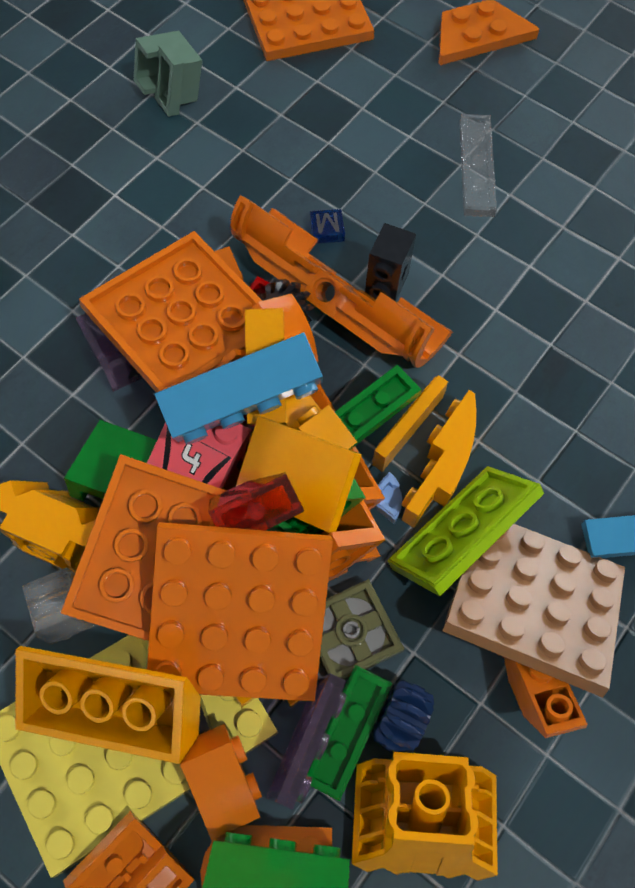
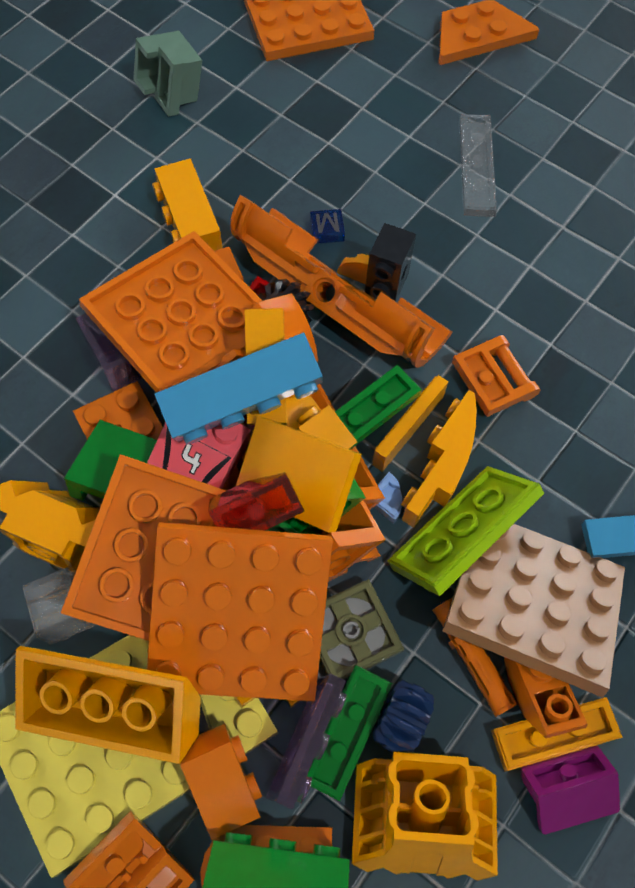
none -> orange plate [73,381,163,440]
none -> light orange brick [152,158,223,251]
none -> light orange tile [337,254,369,284]
none -> orange pin [432,598,518,717]
none -> orange plate [452,335,541,417]
none -> light orange tile [491,697,623,772]
none -> magenta panel [521,745,620,835]

